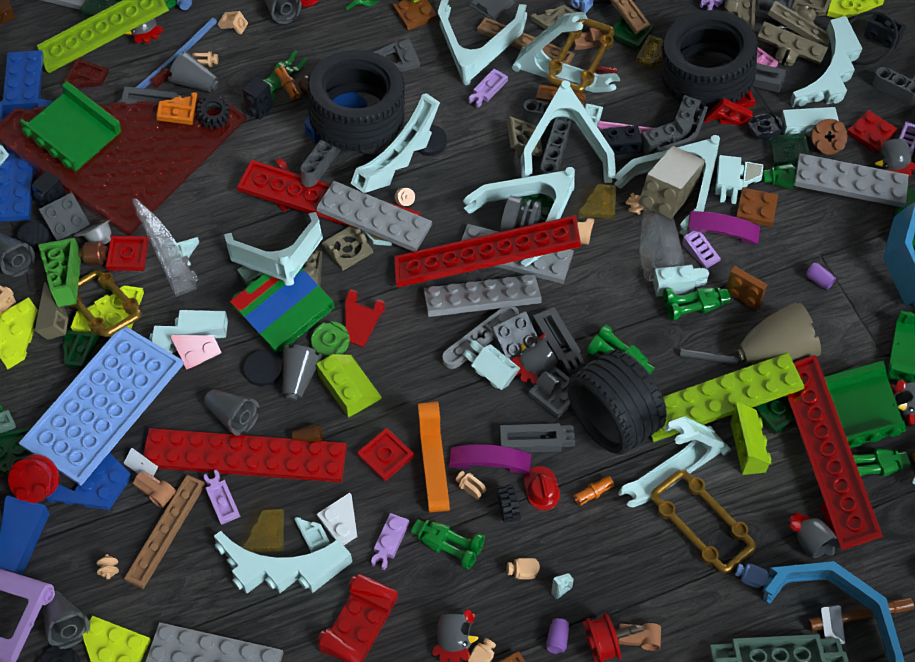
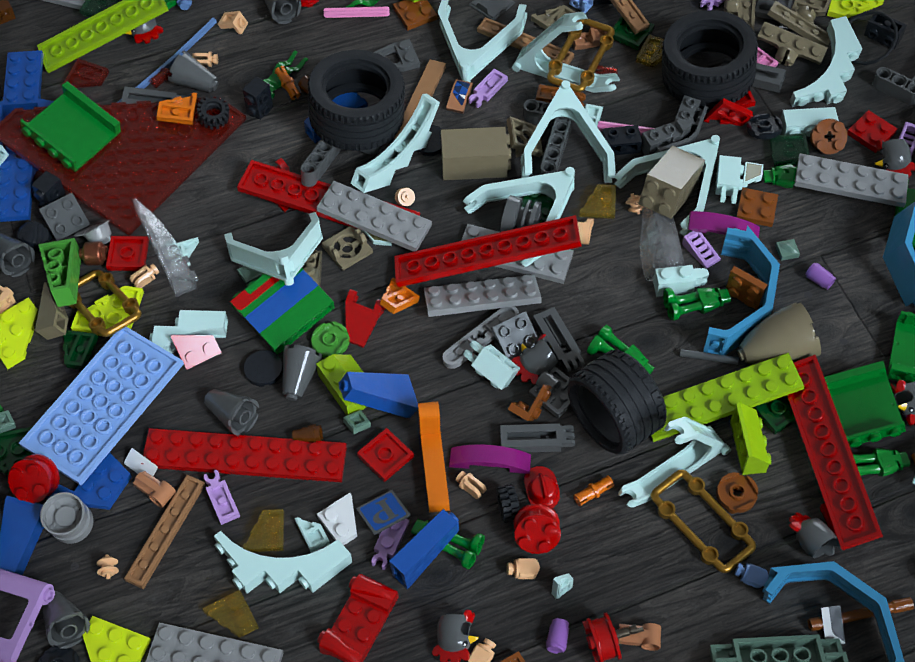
none -> light grey wheel [40,492,93,544]
none -> light nougat arm [130,264,159,288]
none -> clear yellow wing [203,590,259,638]
none -> bright pink axle [324,6,390,18]
none -> blue slope [339,372,418,418]
none -> sand green tile [343,410,371,434]
none -> piece [356,490,411,535]
none -> orange wing [380,278,420,314]
none -> blue slope [389,509,459,589]
none -> medium nougat tile [394,59,446,139]
none -> dark tan brick [441,127,511,180]
none -> slope [446,79,473,114]
none -> dark orange bracket [508,385,552,421]
none -> red wheel [514,503,561,554]
none -> dark azure panel [703,225,780,355]
none -> dark orange plate [716,472,758,514]
none -> sand green tile [775,239,800,261]

